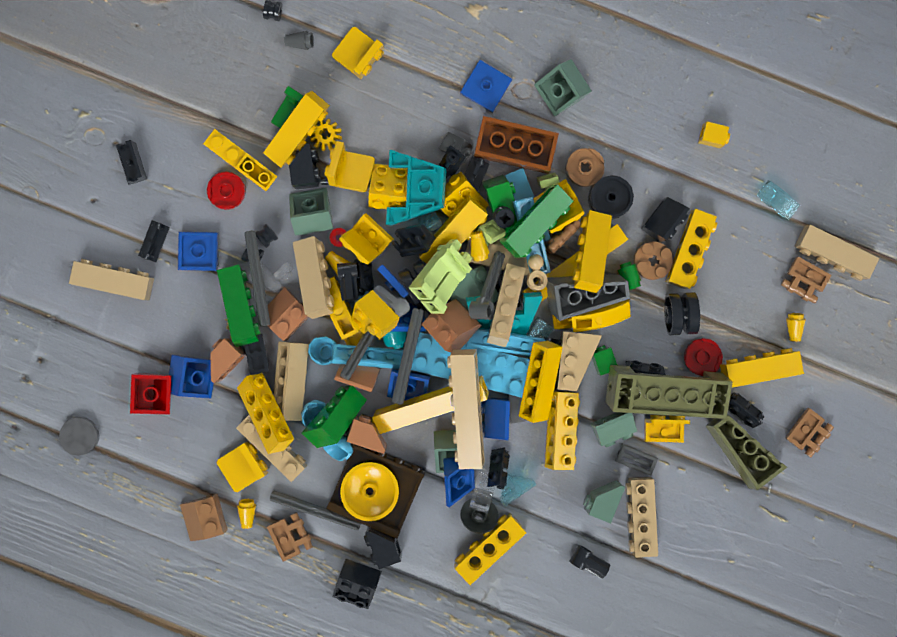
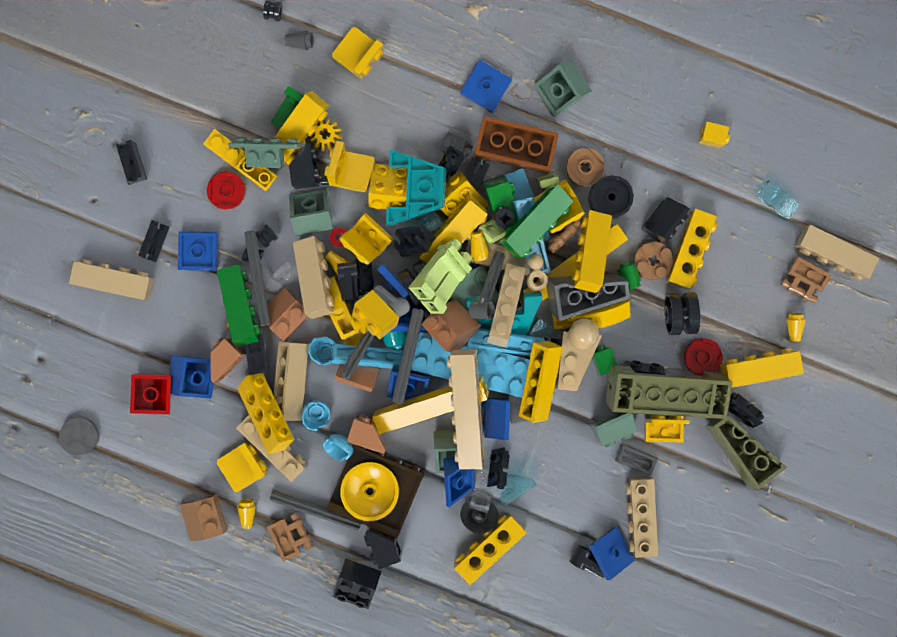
green wedge [301,385,367,448] -> none
yellow brick [545,391,580,470] -> none
sand green slope [583,480,625,524] -> none
medium nougat plate [785,408,834,458] -> none
none -> sand green bracket [228,137,305,168]
none -> tan hair [568,318,599,350]
none -> blue plate [589,527,635,580]

